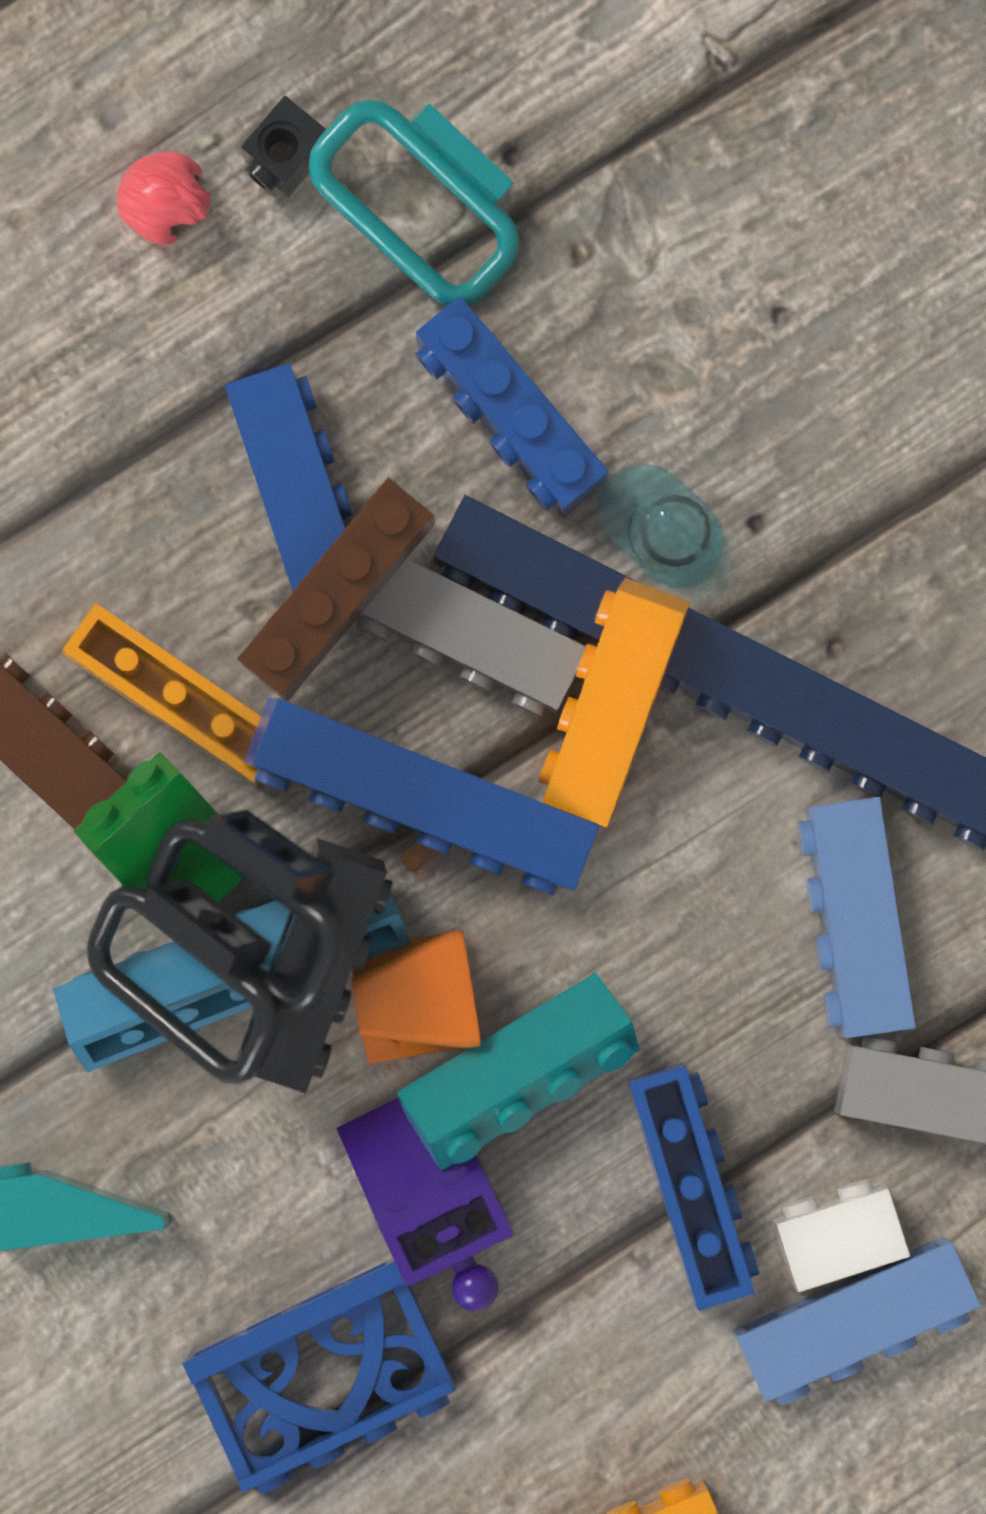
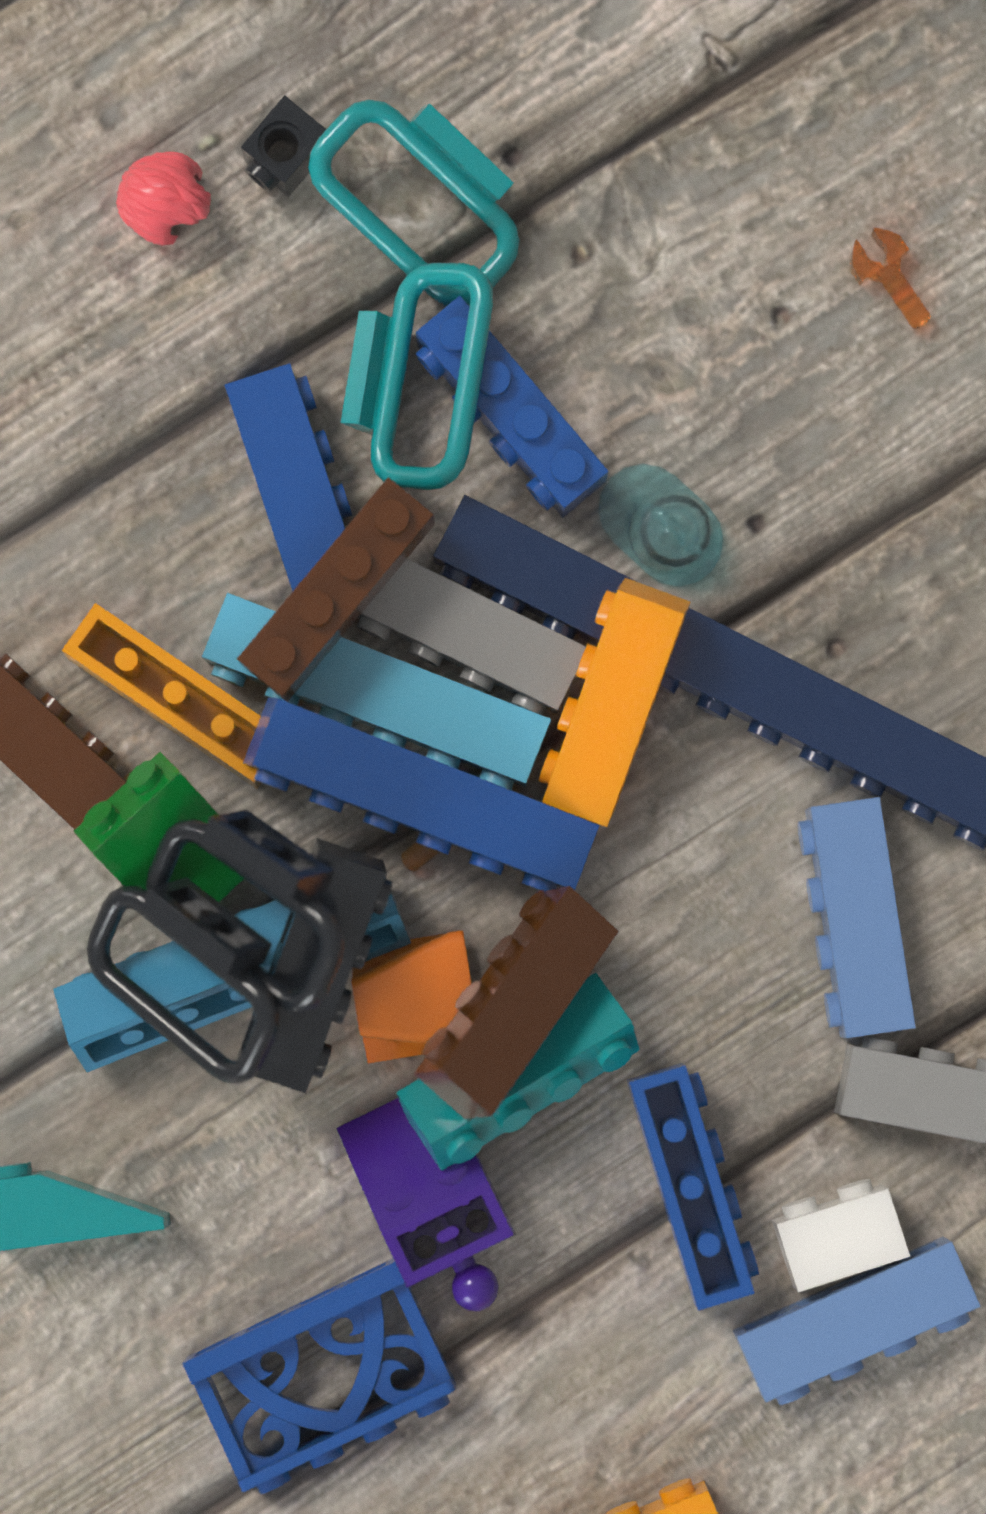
none -> medium azure brick [202,593,551,790]
none -> teal bar [340,263,493,490]
none -> reddish brown brick [414,886,619,1119]
none -> clear orange bar [850,228,931,329]

